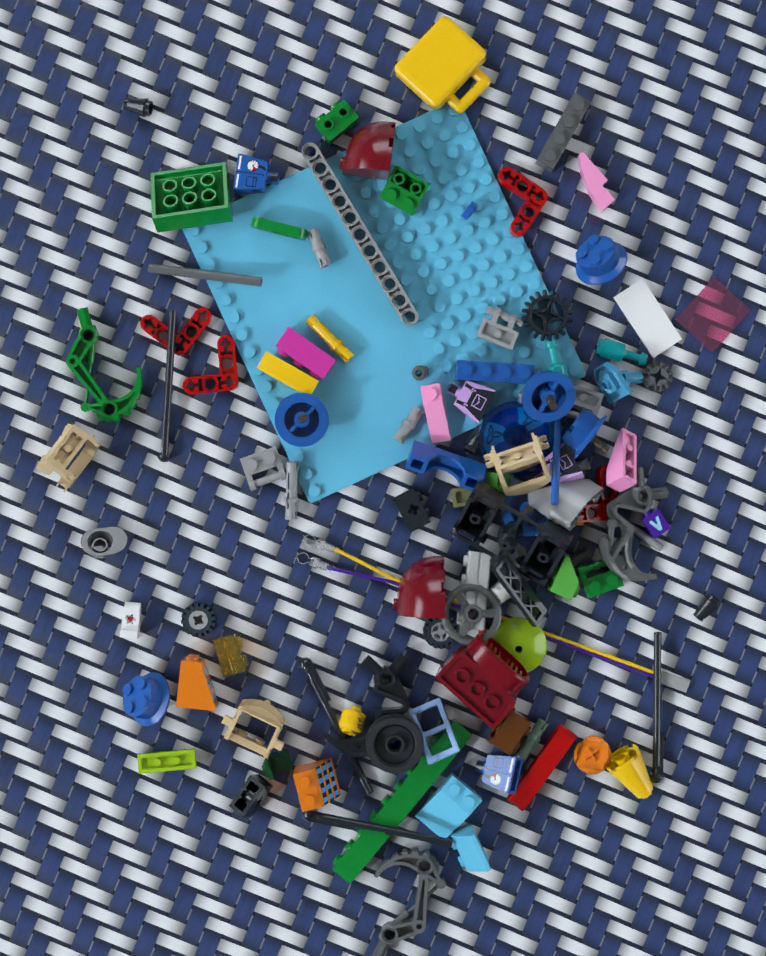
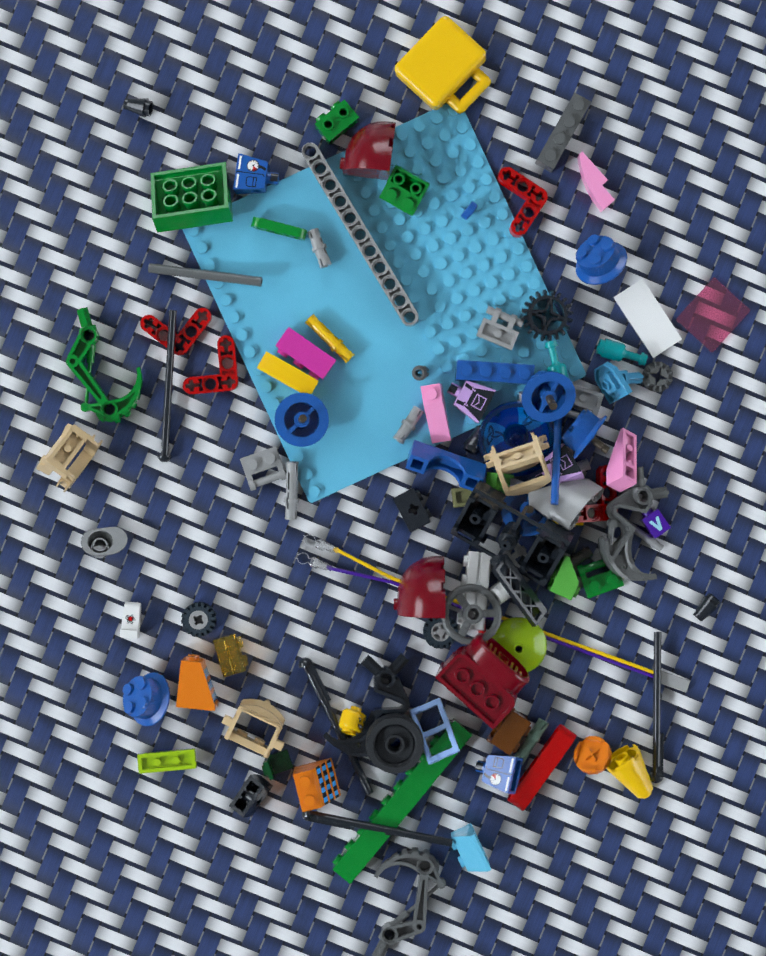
medium azure slope [415,772,482,838] -> none

